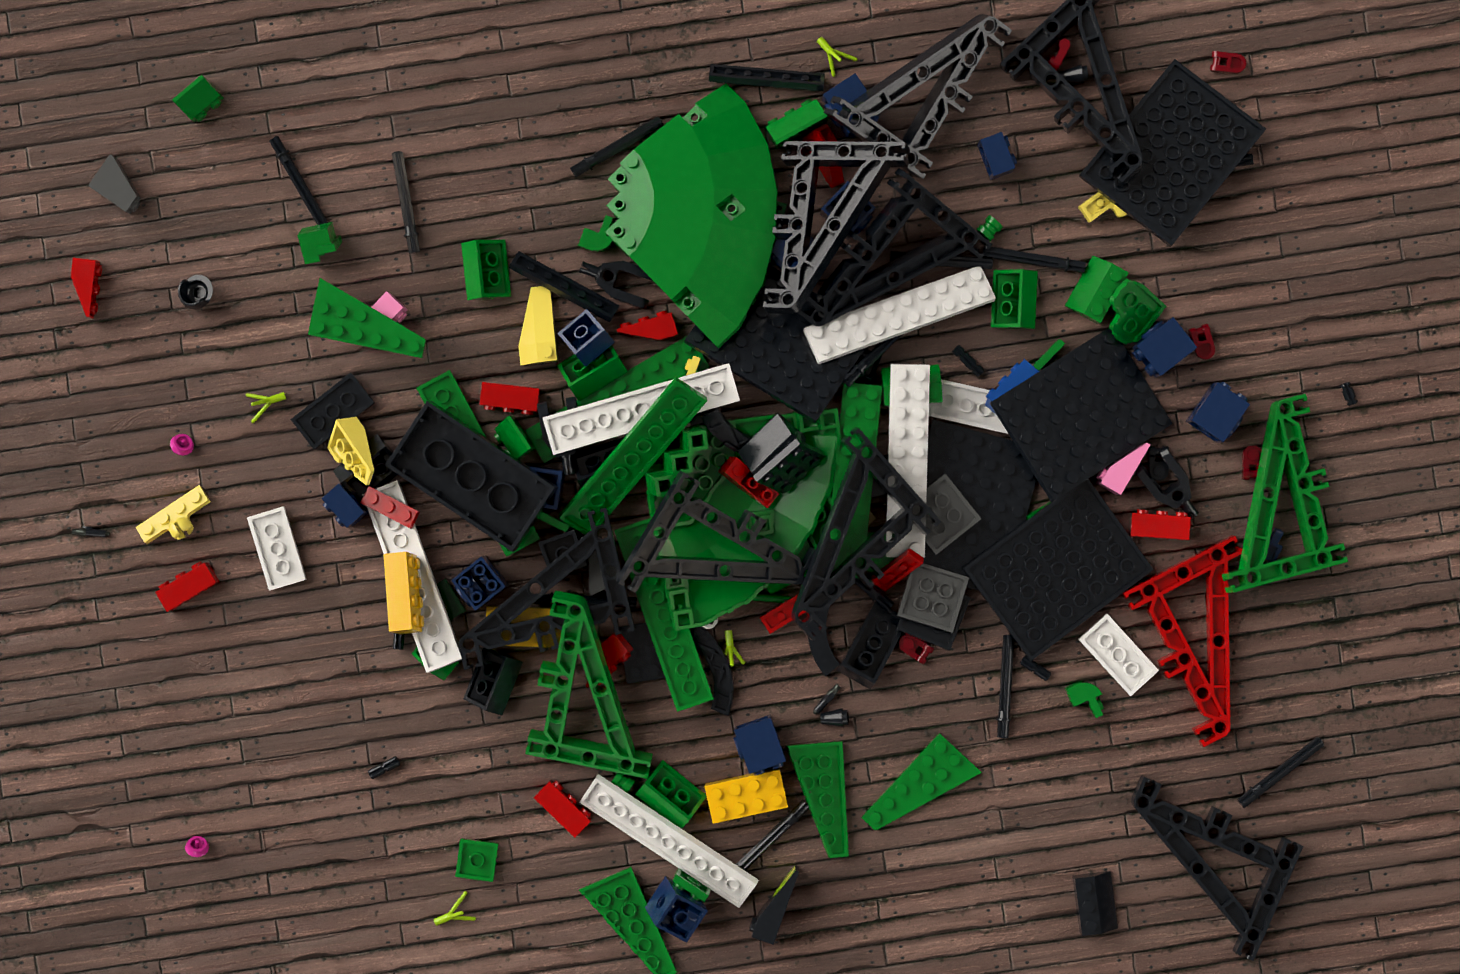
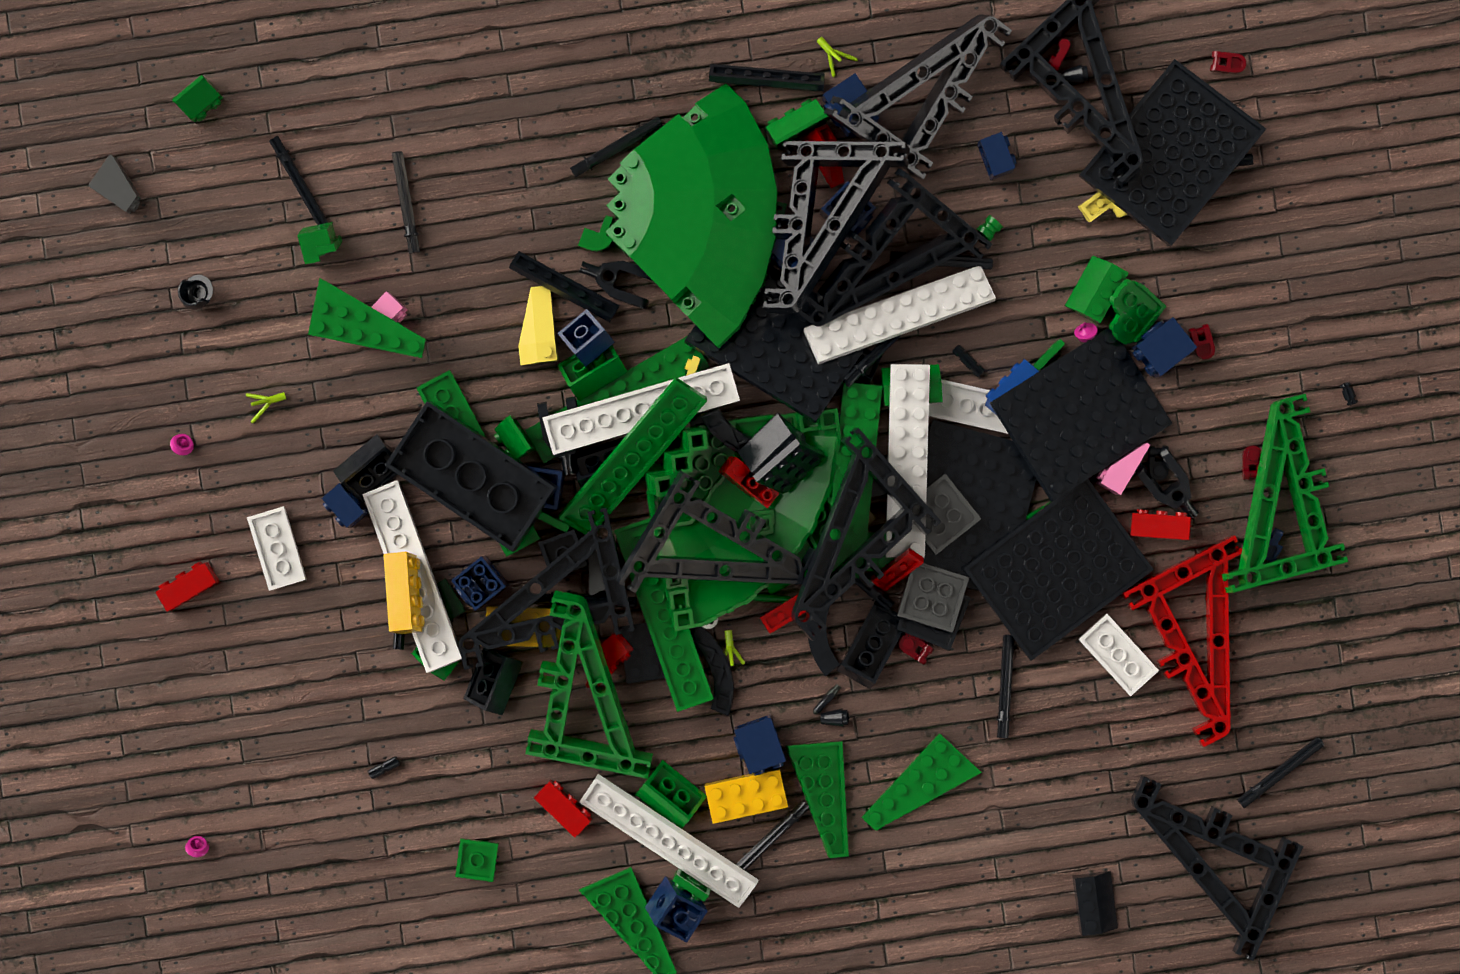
red slope [71,258,102,319] -> none
piece [72,526,110,537] -> none
light yellow plate [136,485,211,544] -> none
black plate [290,372,375,450] -> none
light yellow wedge [327,417,374,485] -> none
plate [360,486,420,529] -> none
lime plant [434,891,476,926] -> none
green slope [461,240,511,300] -> none
red brick [479,382,541,415] -> none
green wheel [611,773,636,792] -> none
red slope [616,310,679,341] -> none
black slope [749,865,799,945] -> none
black axle [982,246,1086,273] -> none
green slope [991,269,1038,329] -> none
black piece [1020,656,1051,681] -> none
green brick [1065,682,1104,718] -> none
dark blue brick [1186,381,1250,443] -> none
none -> dark pink hat [1074,322,1098,342]

